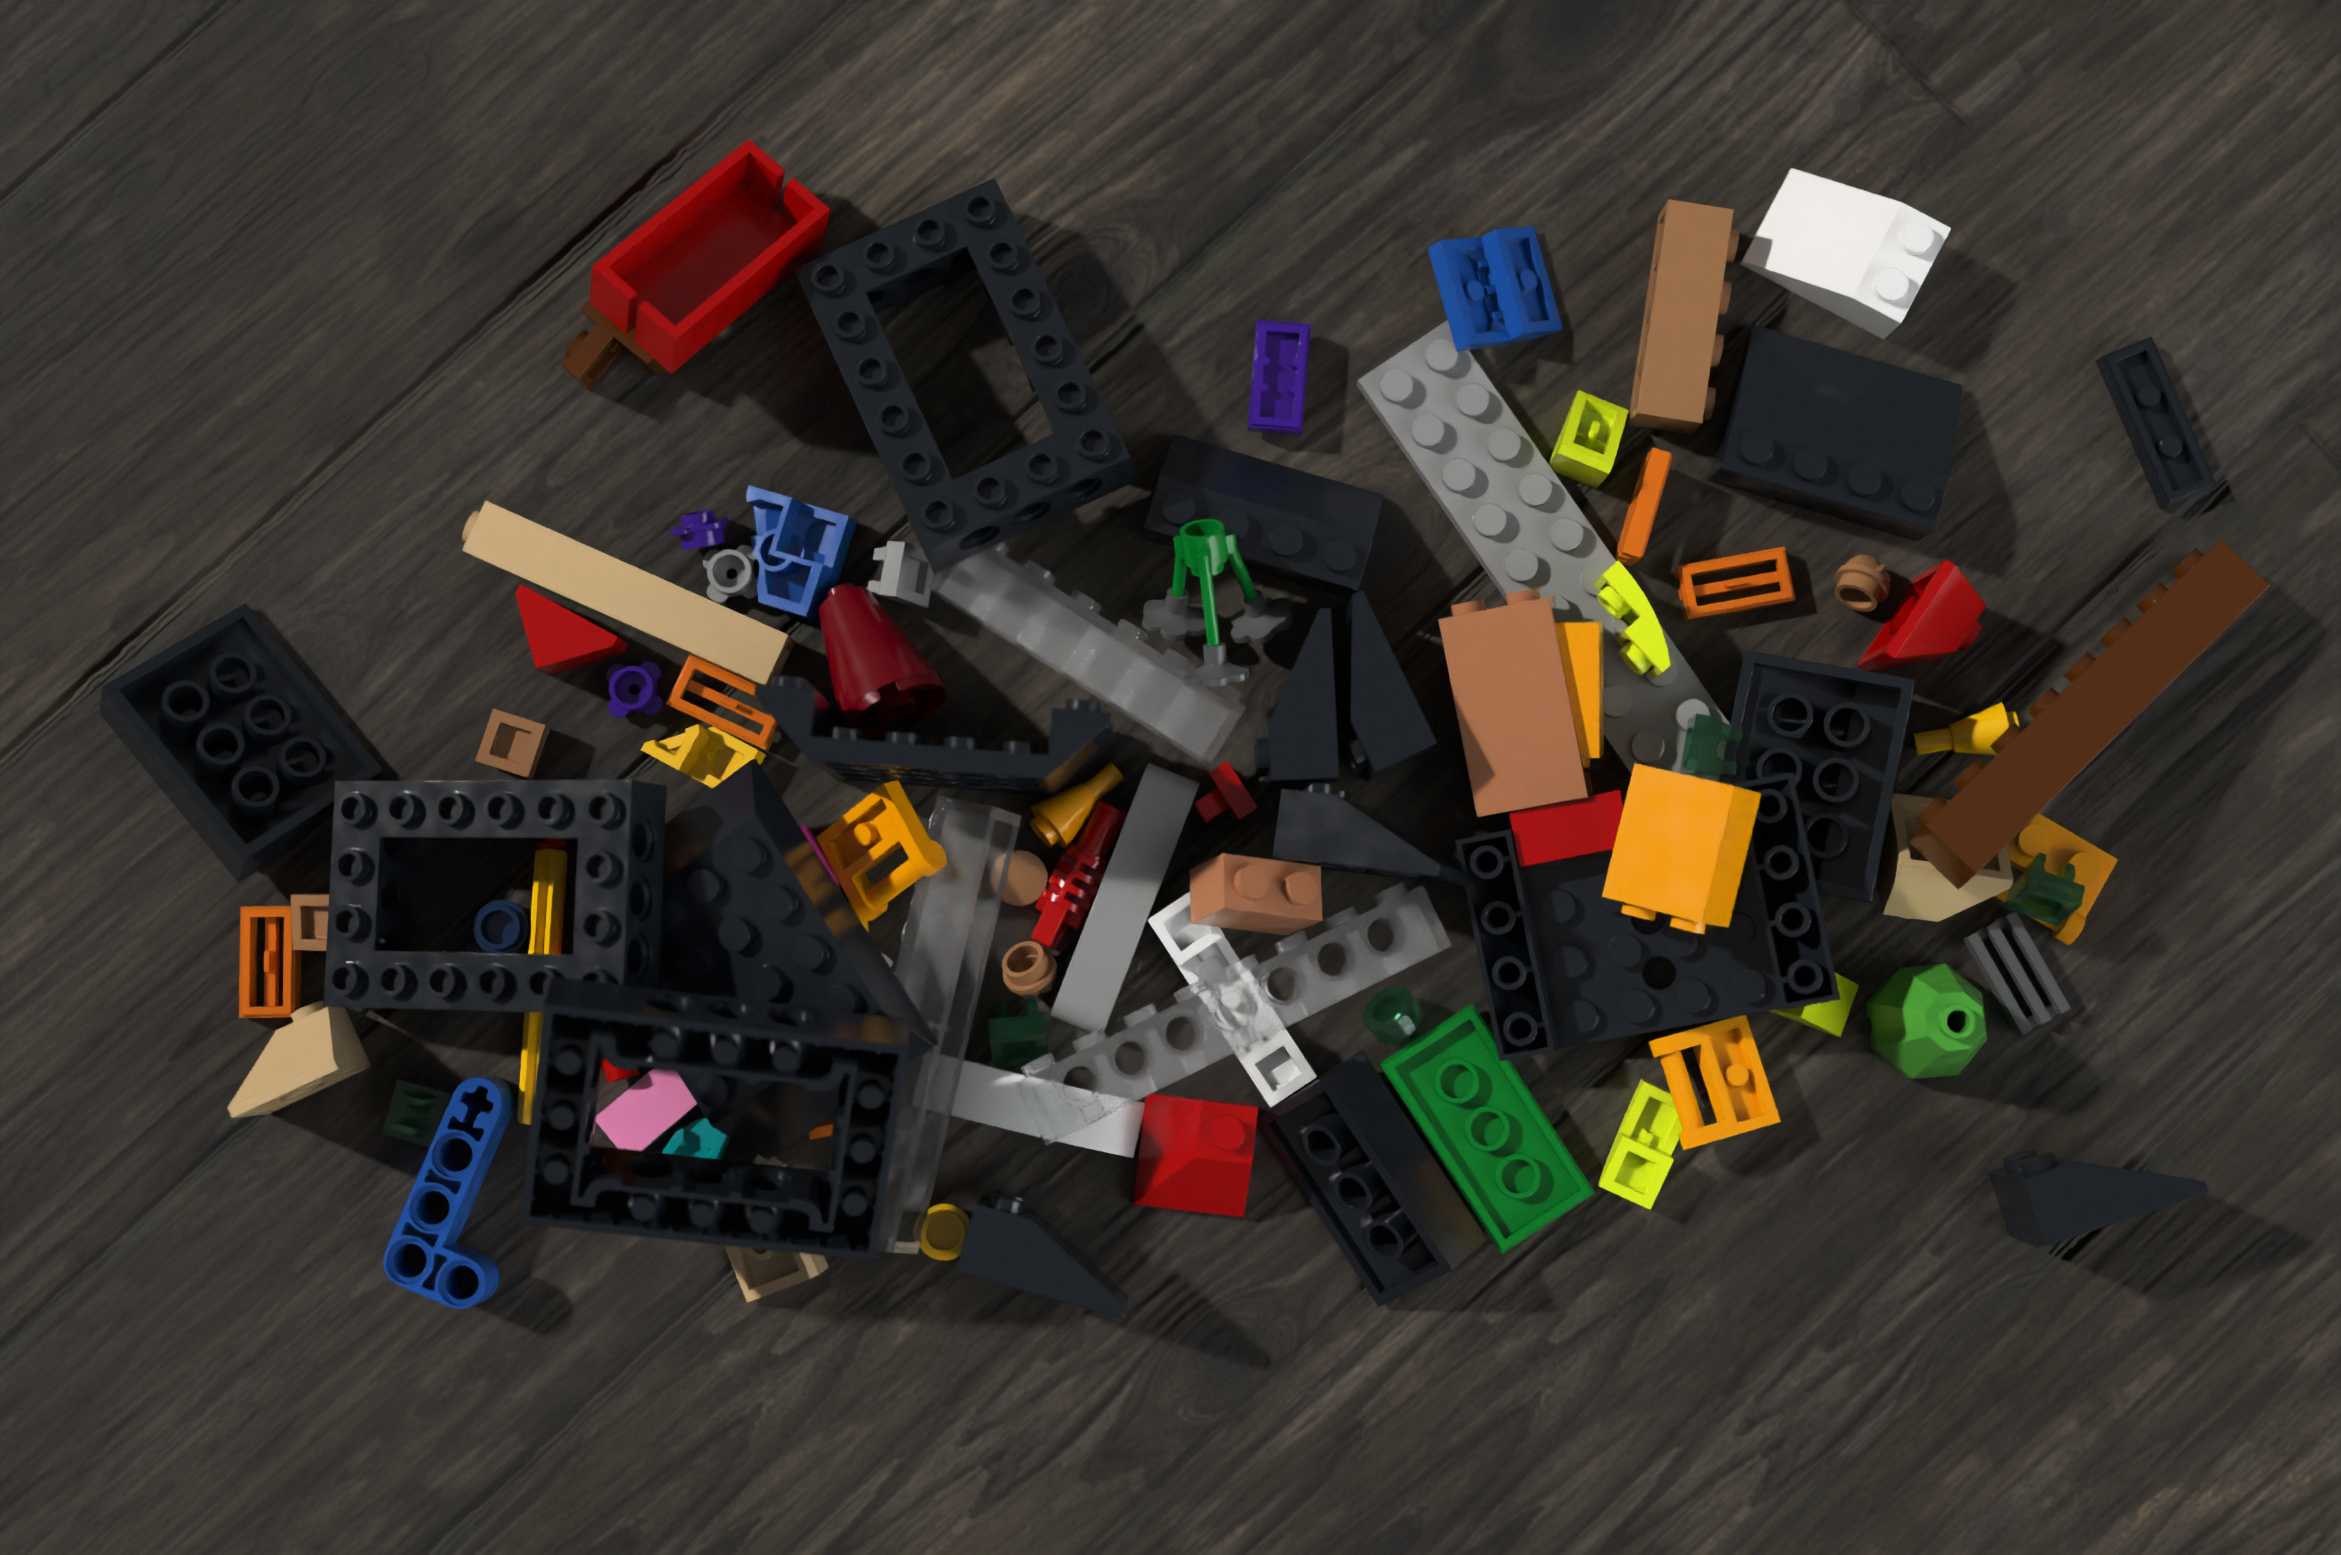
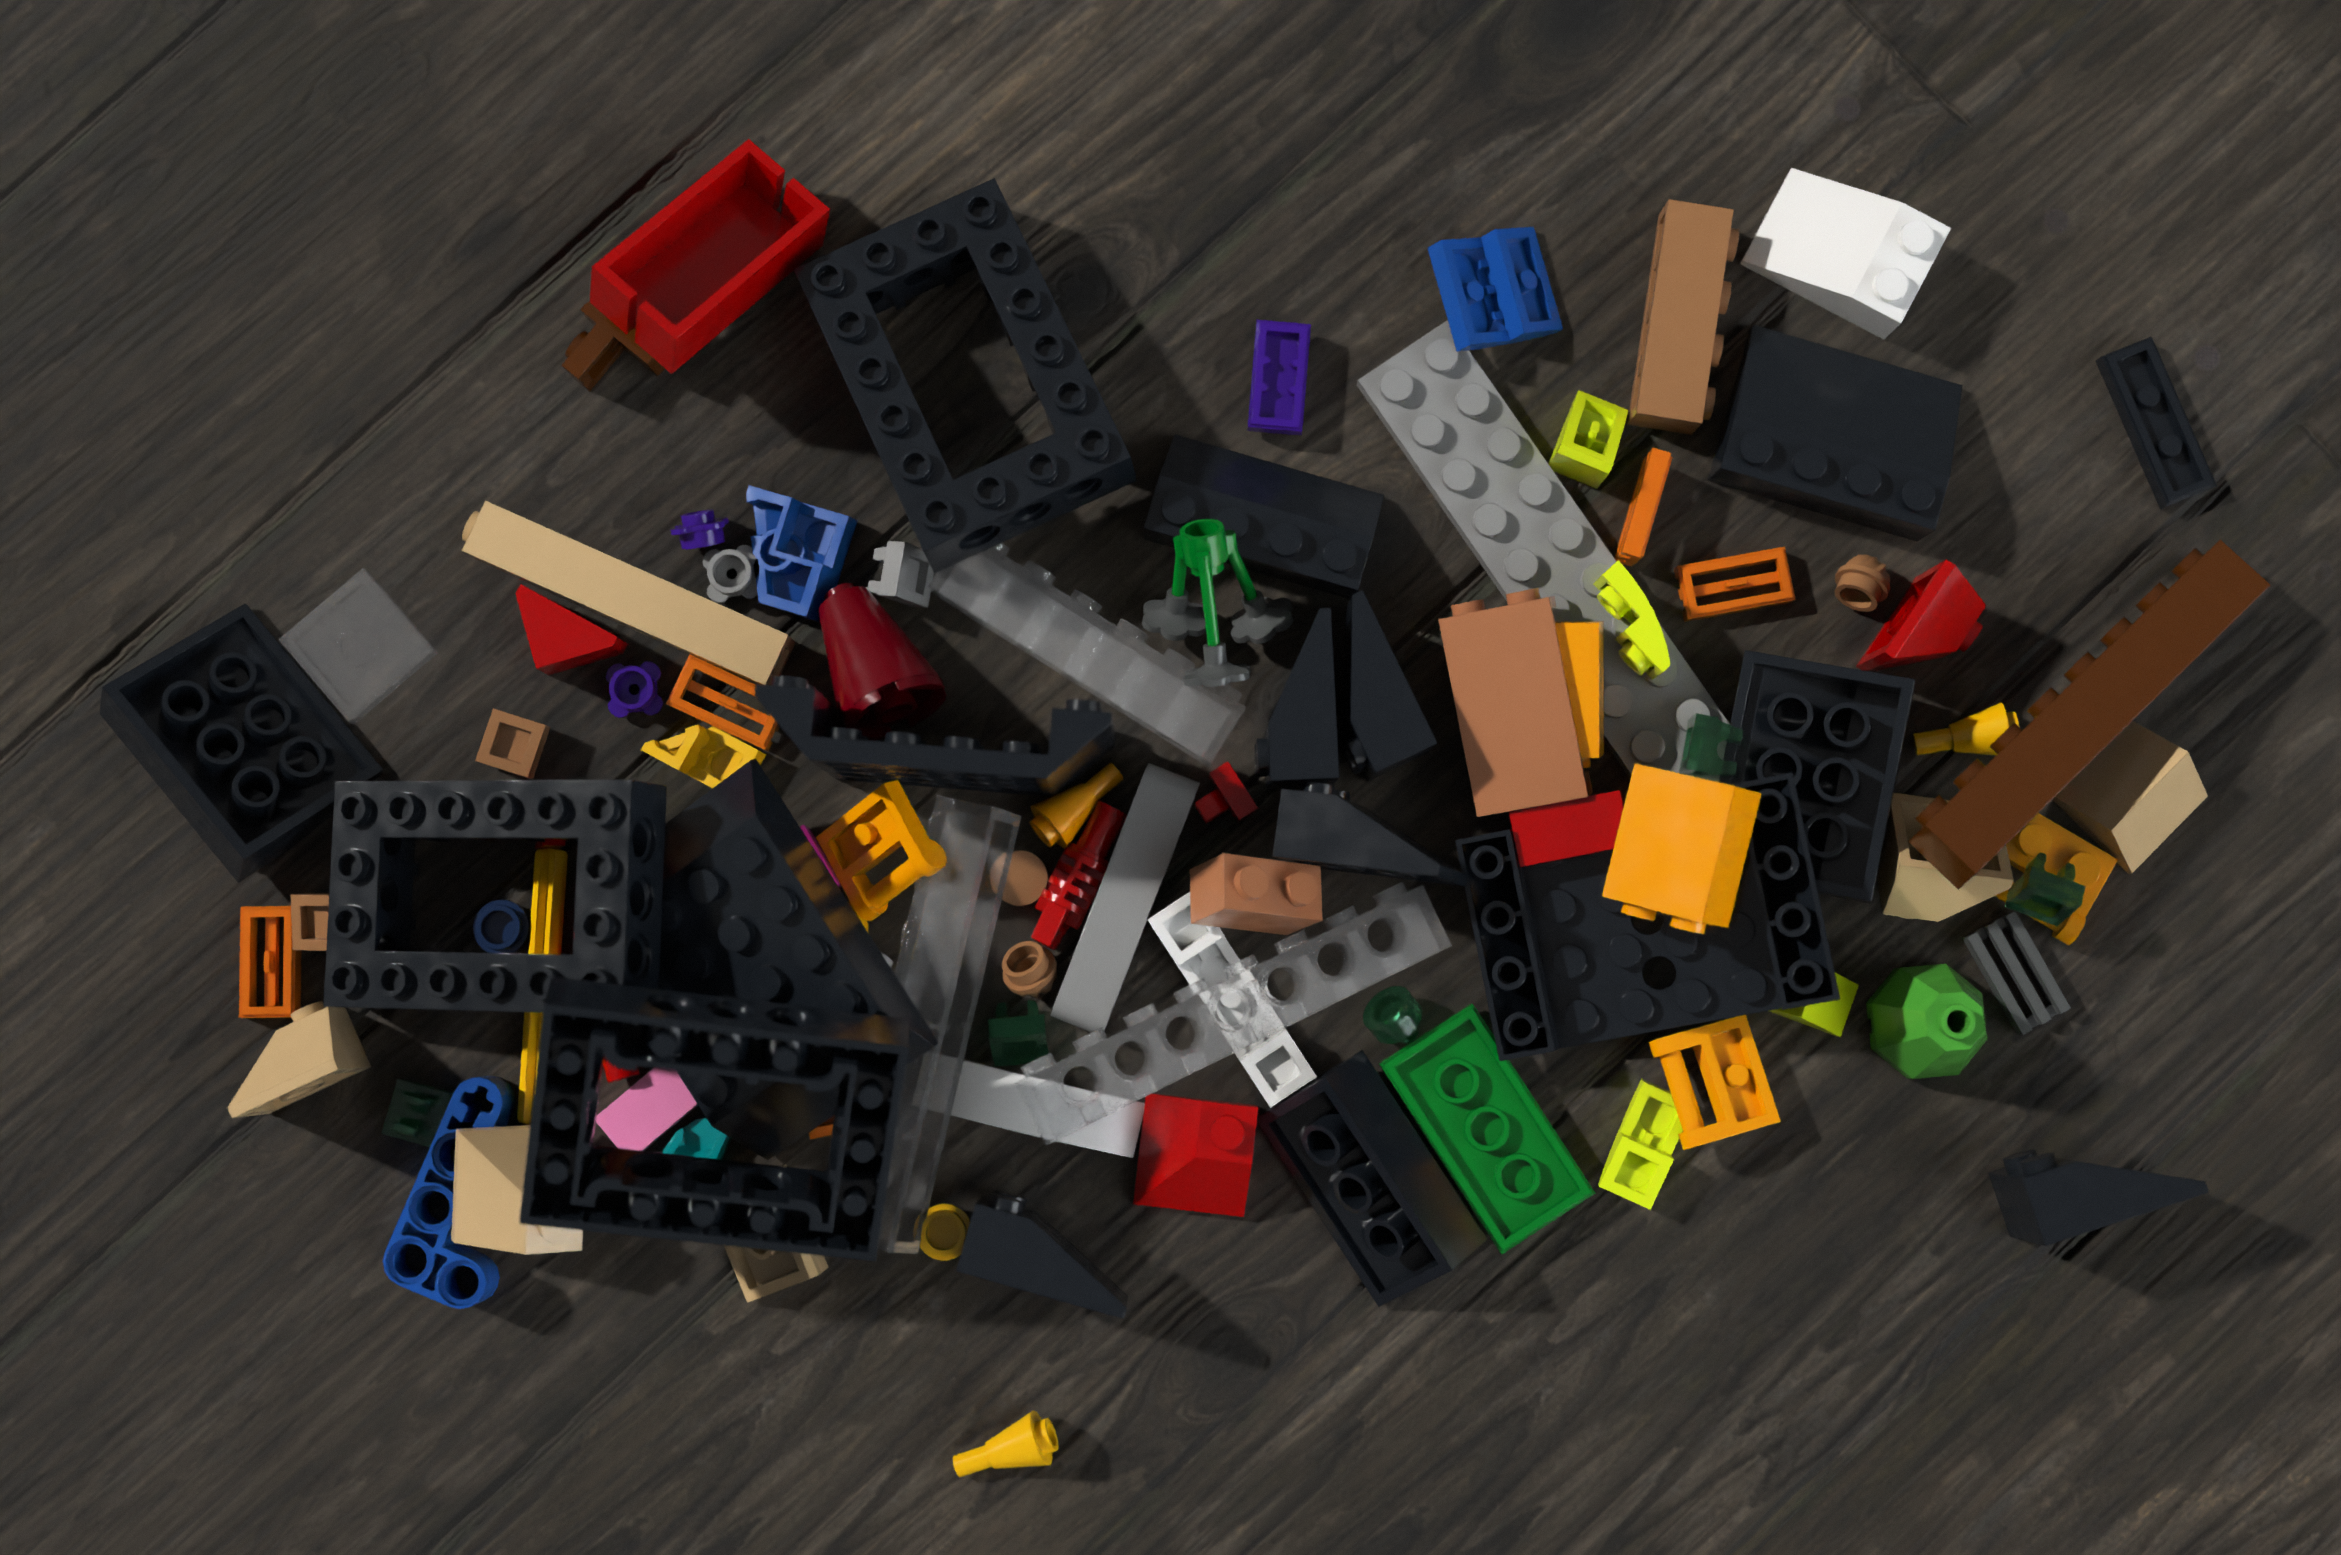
none -> clear tile [278,568,438,724]
none -> tan slope [451,1125,583,1255]
none -> yellow cone [953,1410,1058,1477]
none -> tan slope [2052,721,2208,874]

